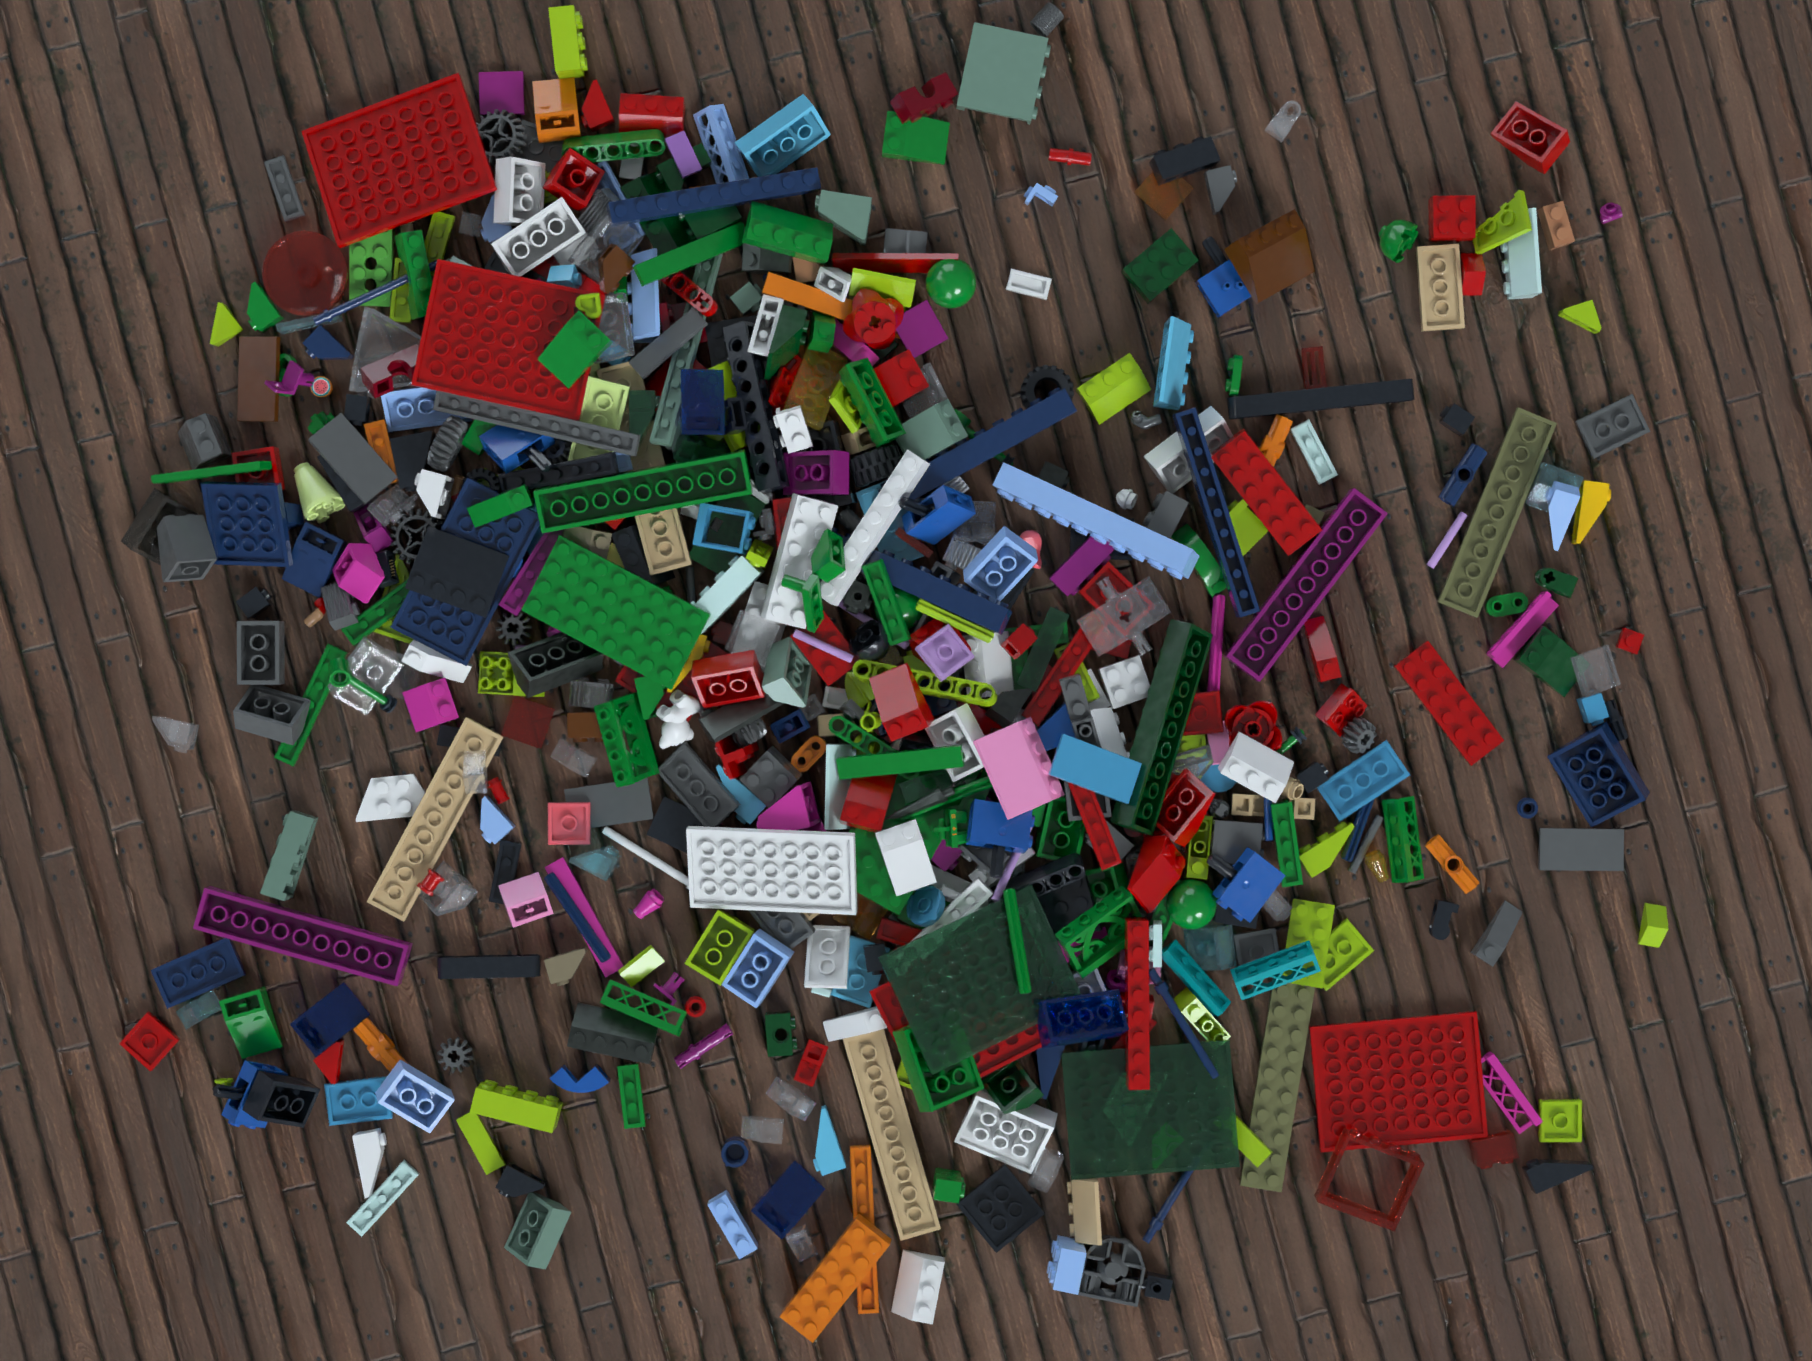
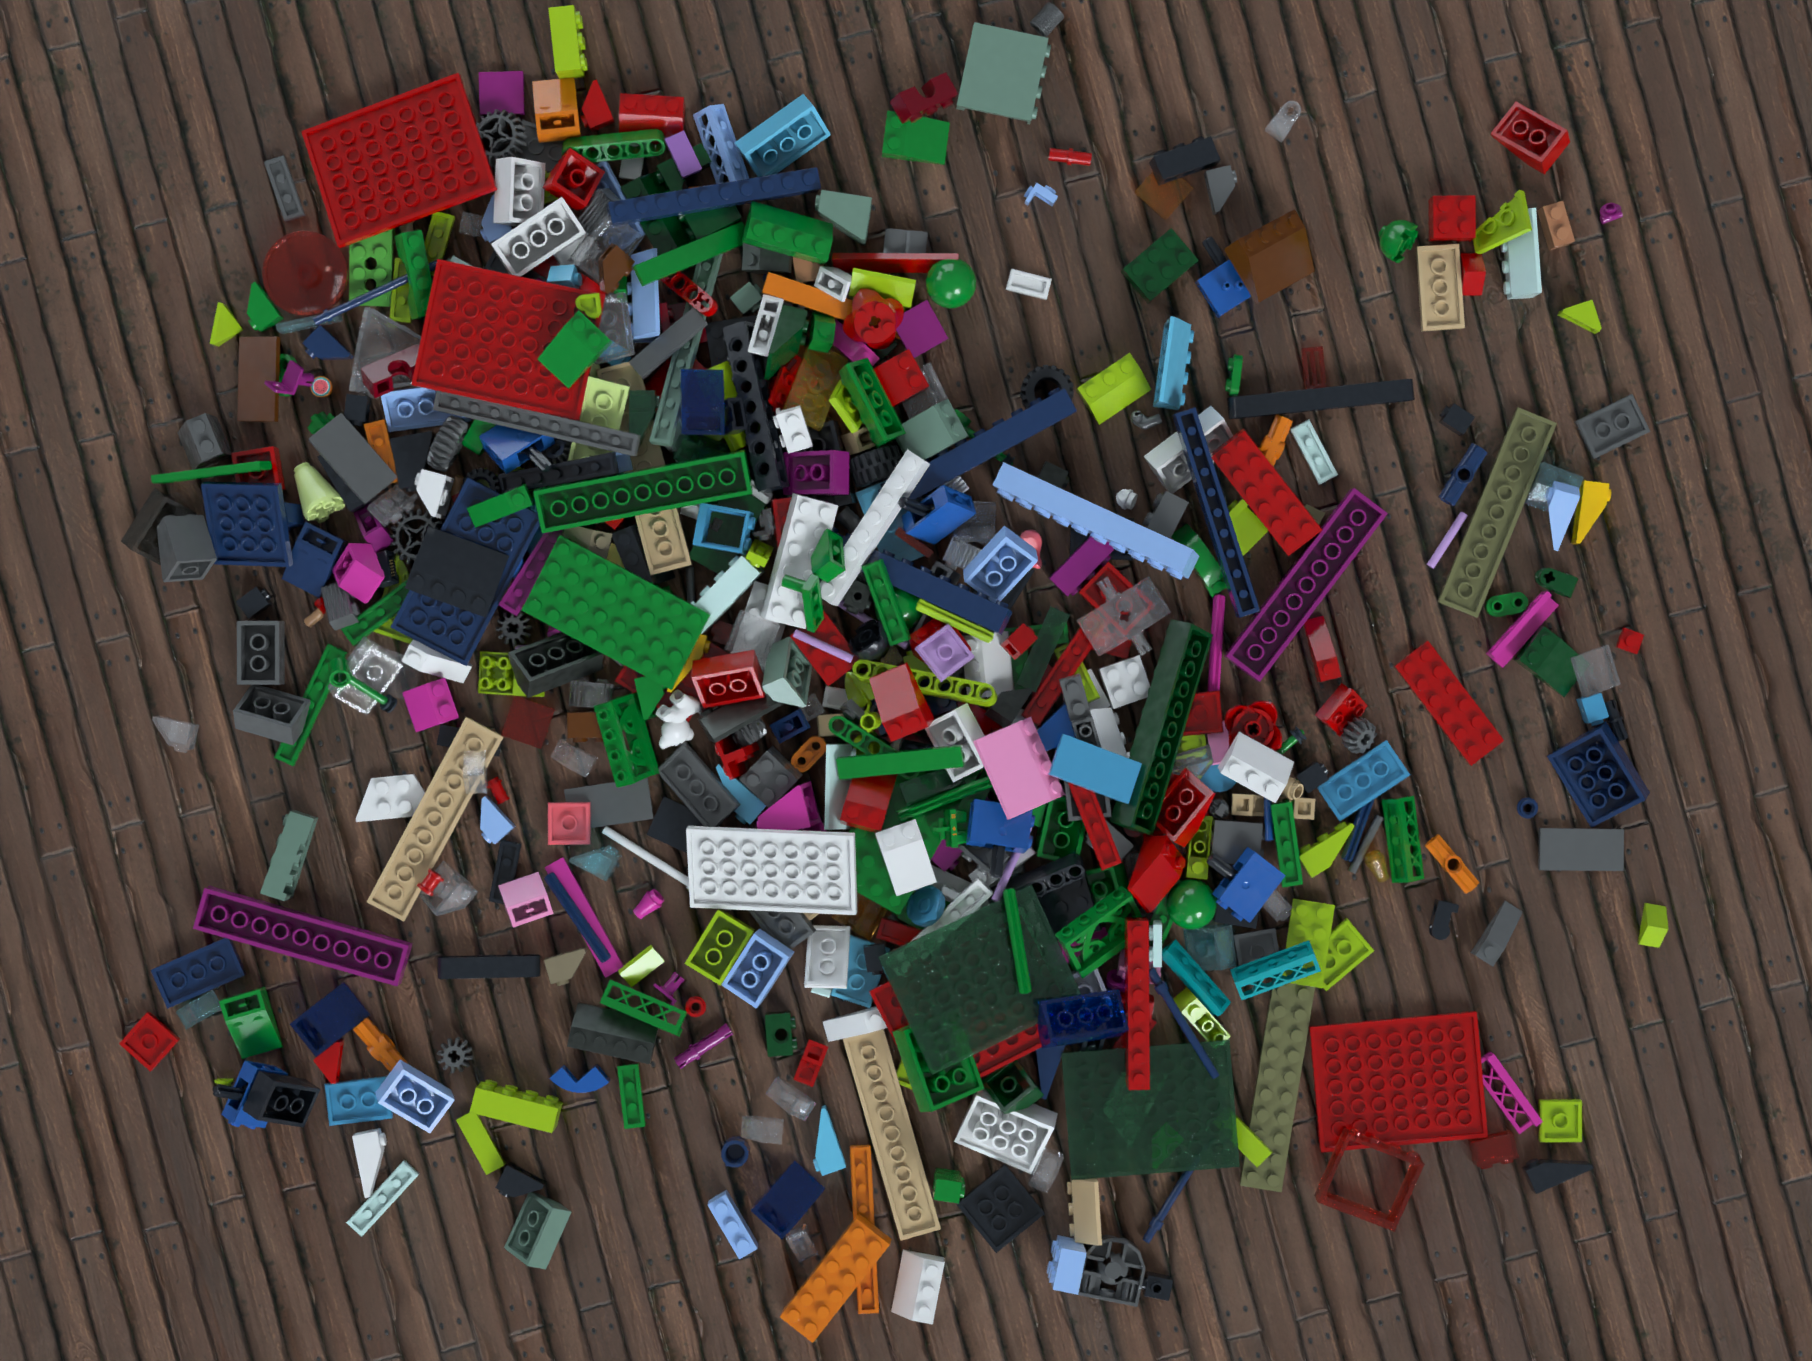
pearl dark grey bar [885,786,955,819] -> none

